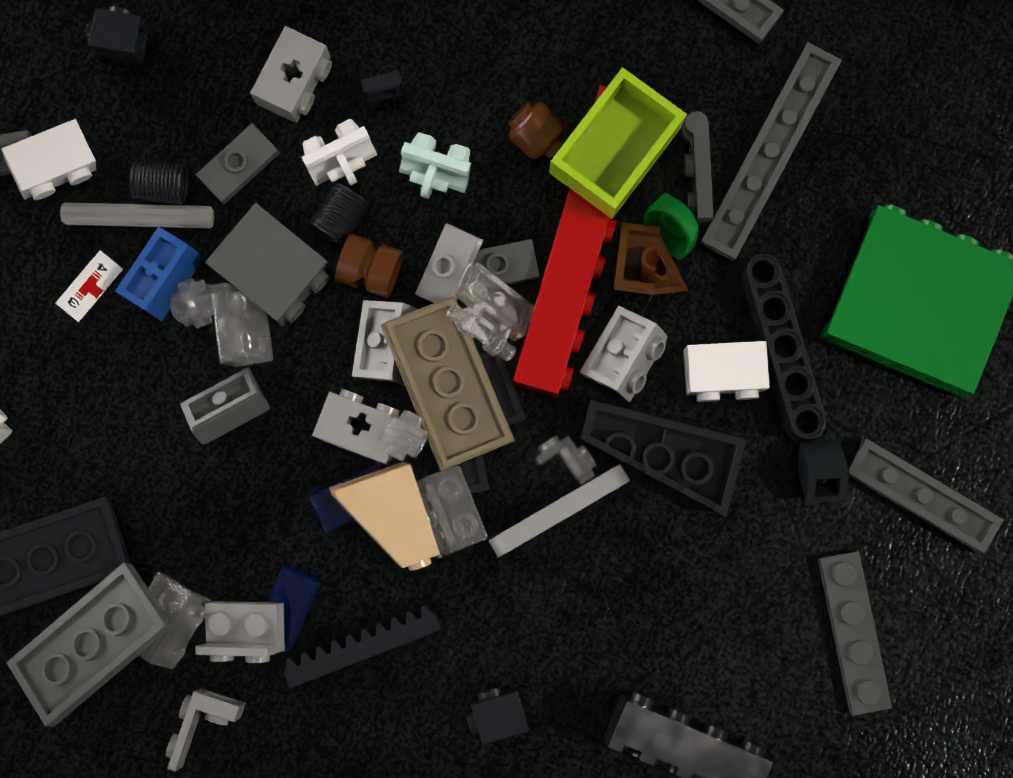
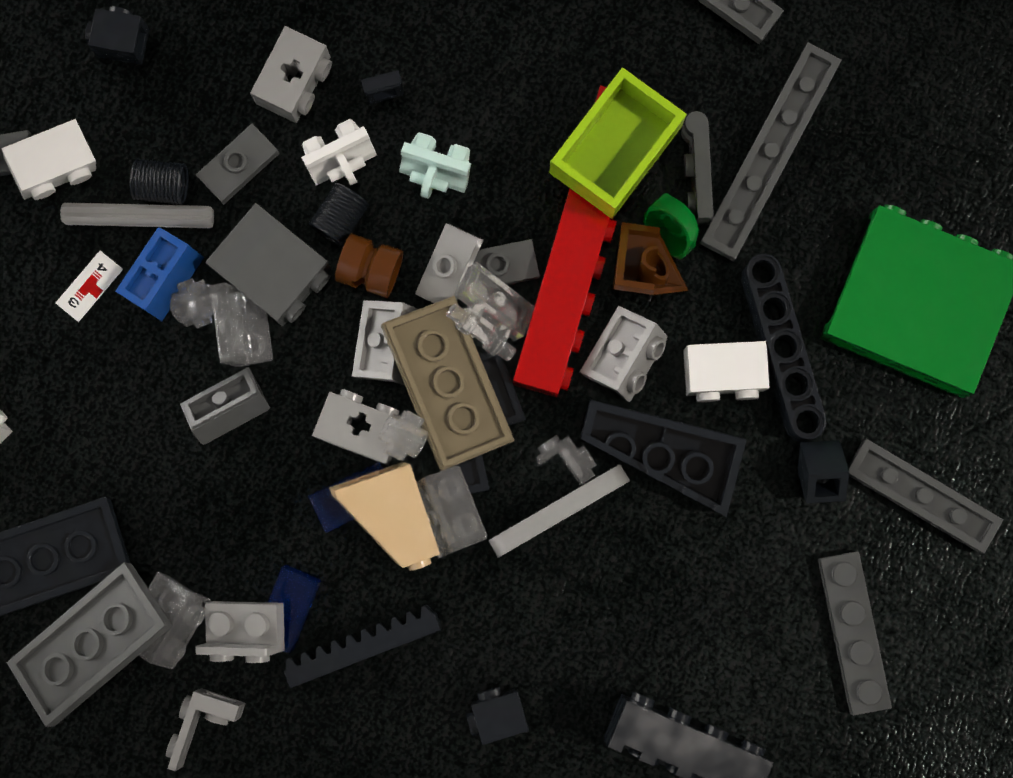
reddish brown head [508,102,565,159] -> none

